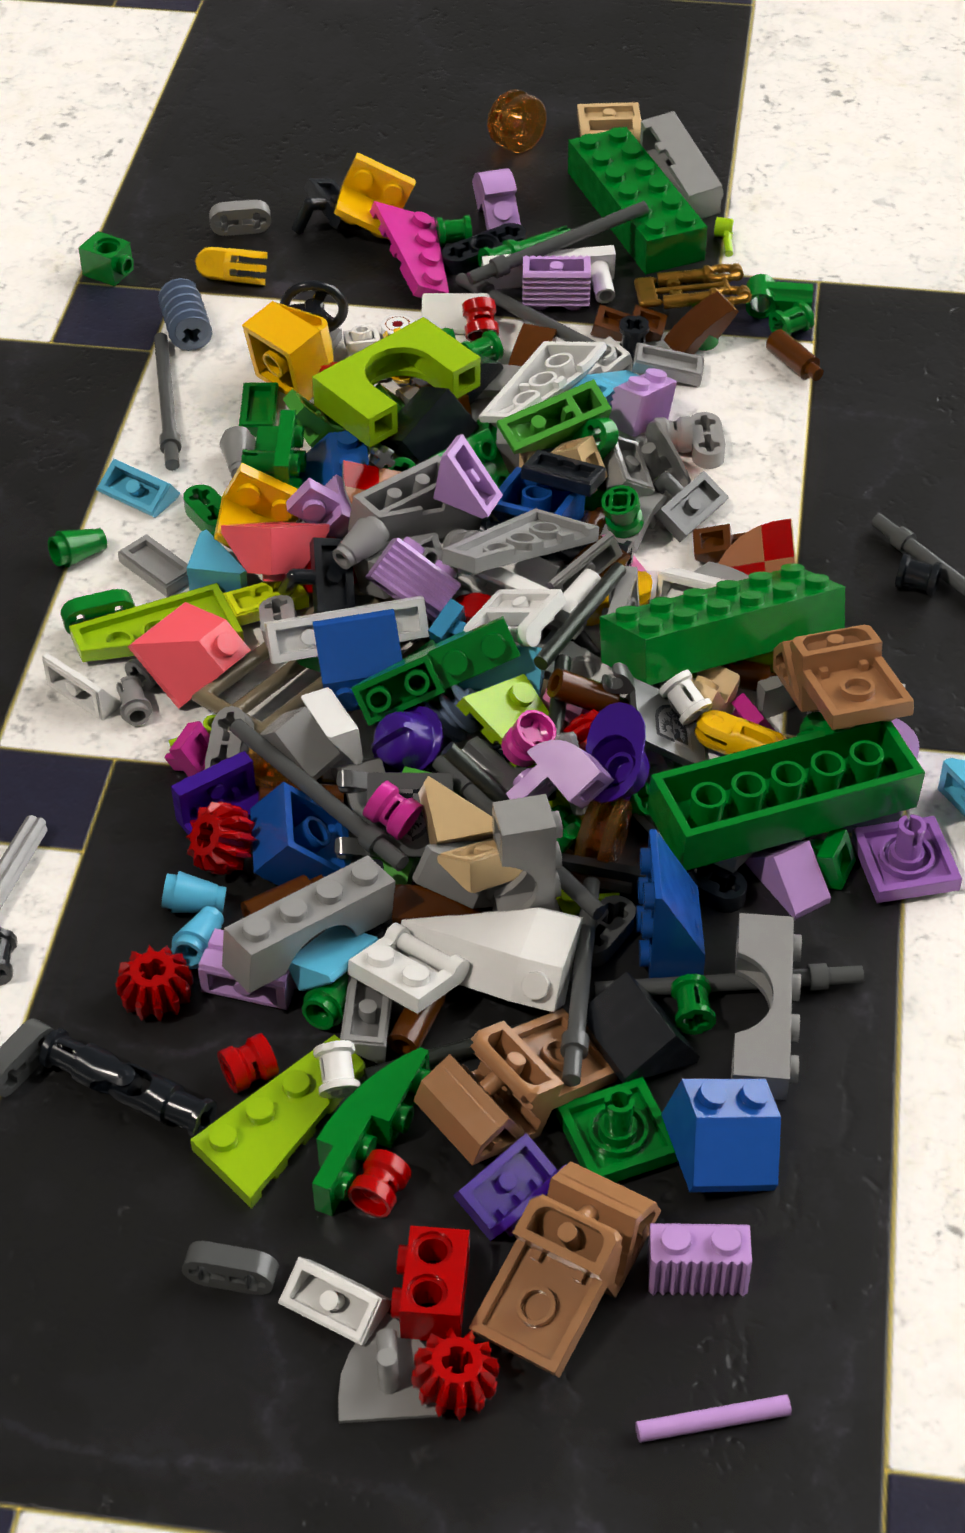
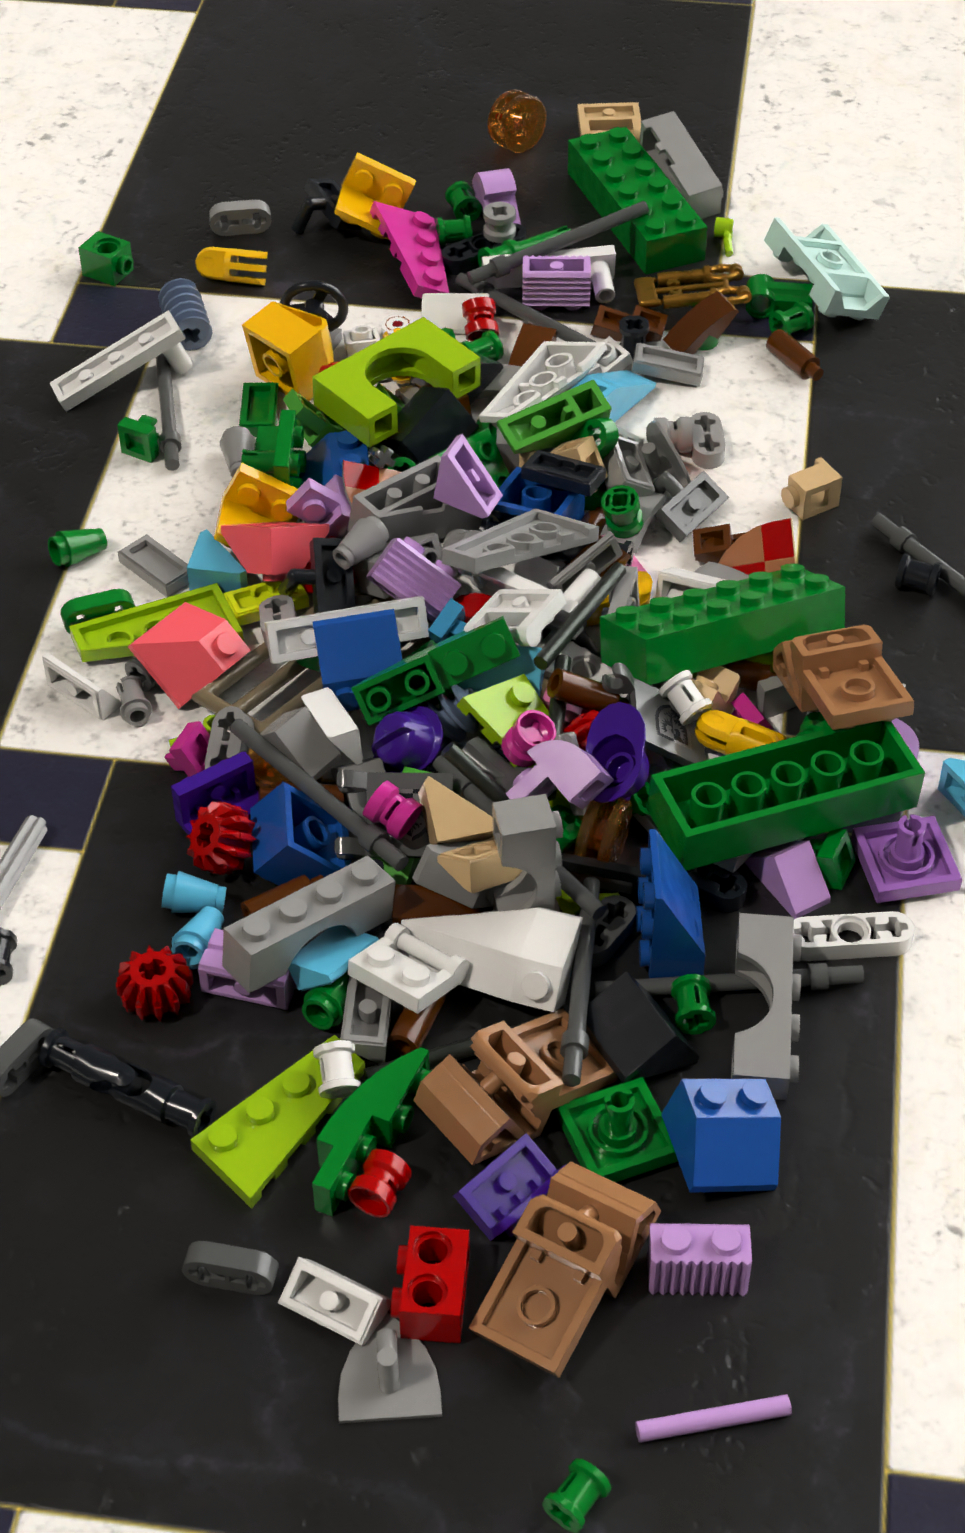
medium azure slope [96,459,180,518] -> none
green beam [183,485,222,536] -> none
red wheel [217,1033,279,1094] -> none
red gear [411,1327,499,1421] -> none
lavender brick [609,368,677,437] -> none
none -> white piece [50,310,193,412]
none -> green tile [117,415,159,463]
none -> green bush [445,181,482,222]
none -> light grey wheel [483,202,516,243]
none -> green bush [542,1458,611,1533]
none -> light aqua piece [764,217,890,320]
none -> tan brick [781,457,843,520]
none -> white beam [794,911,915,961]

